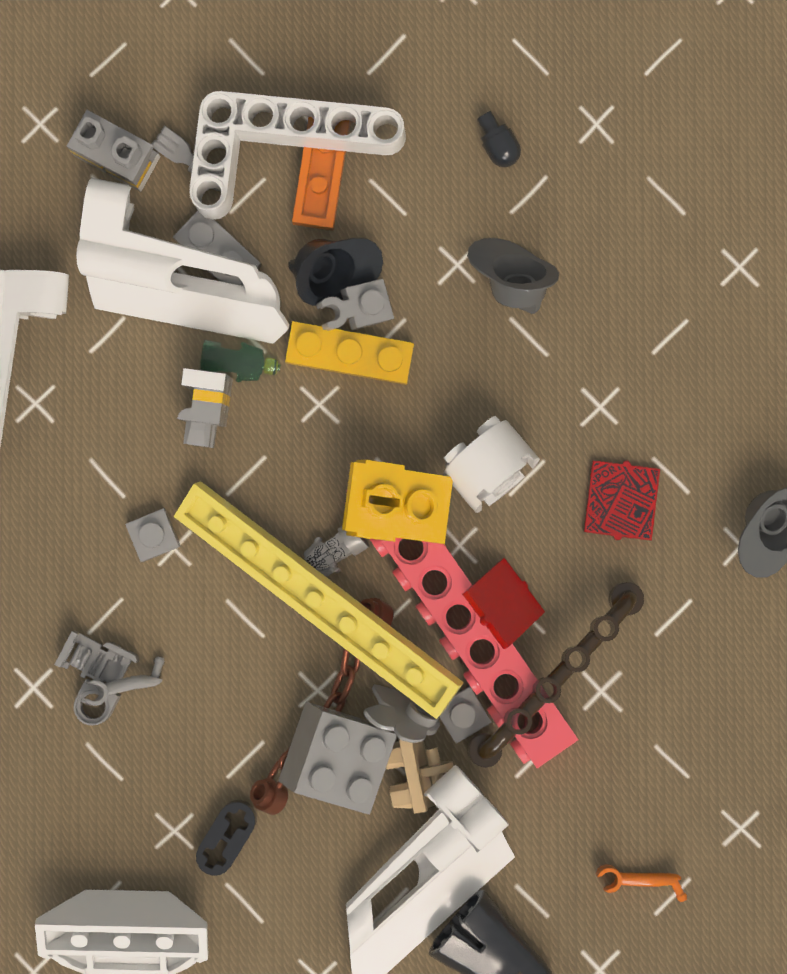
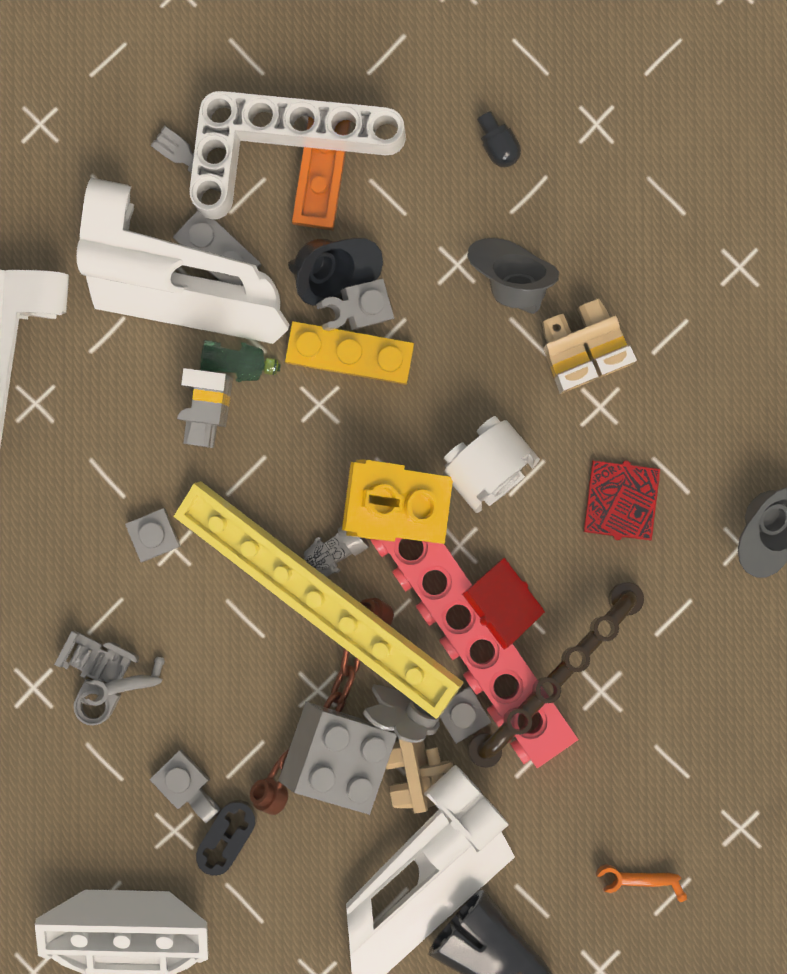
light grey hips [67,110,161,192] -> none
none -> light grey plate [149,750,221,823]
none -> tan hips [542,299,637,394]

